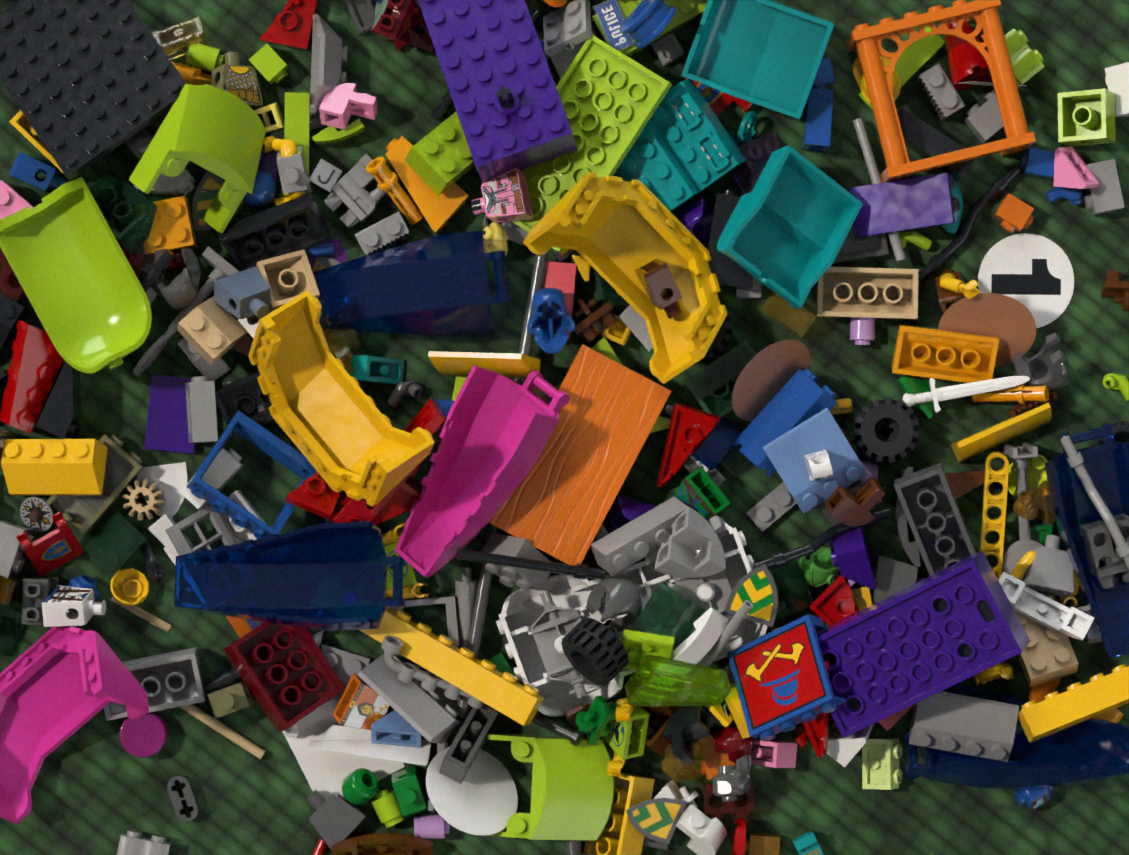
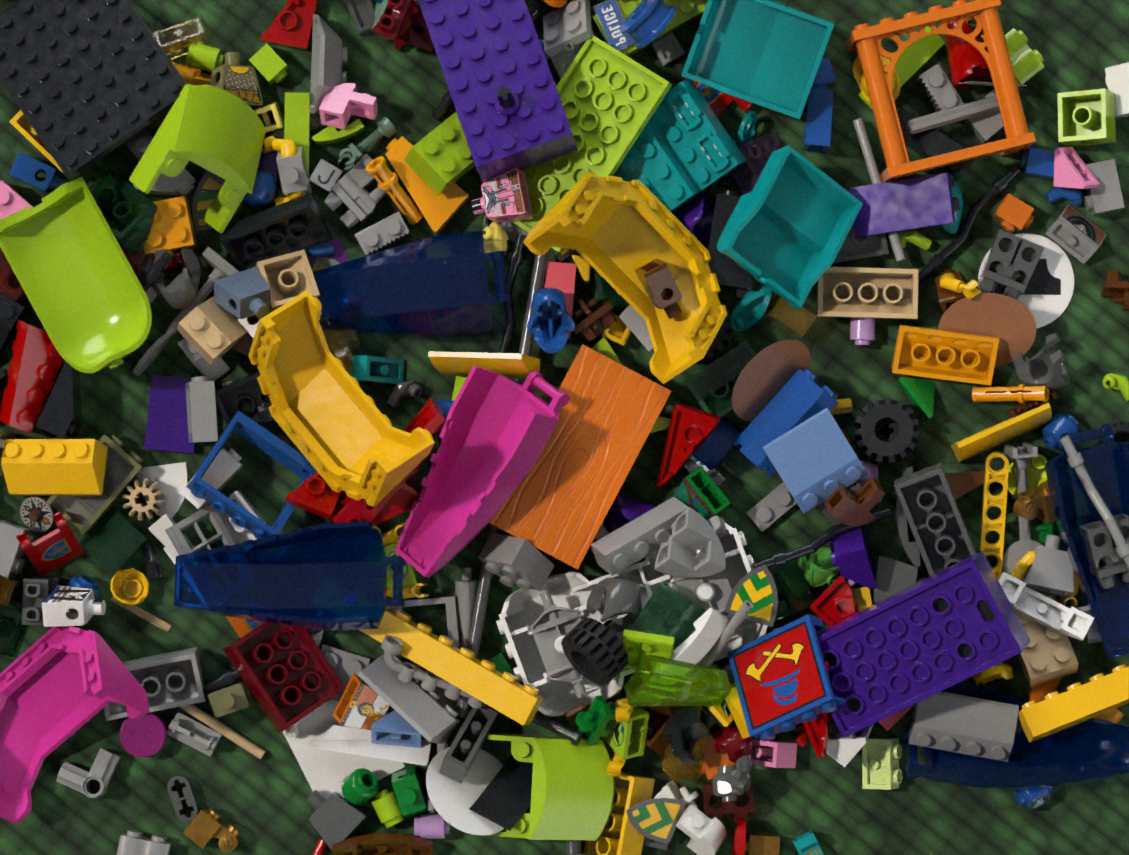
black bar [456,549,606,580] -> none
white leg [804,450,833,481] -> none
white sword [902,376,1030,413] -> none
none -> light grey piece [56,748,121,798]
none -> light grey hinge [166,712,222,757]
none -> pearl gold brick [183,807,241,852]
none -> sand green bar [338,116,397,172]
none -> black sticker [469,756,533,831]
none -> black bar [496,233,527,353]
none -> teal arm [730,285,772,332]
none -> light grey axle [907,95,999,134]
none -> dark grey hips [980,229,1044,300]
none -> blue head [1042,413,1079,450]
none -> light grey panel [1045,205,1107,264]

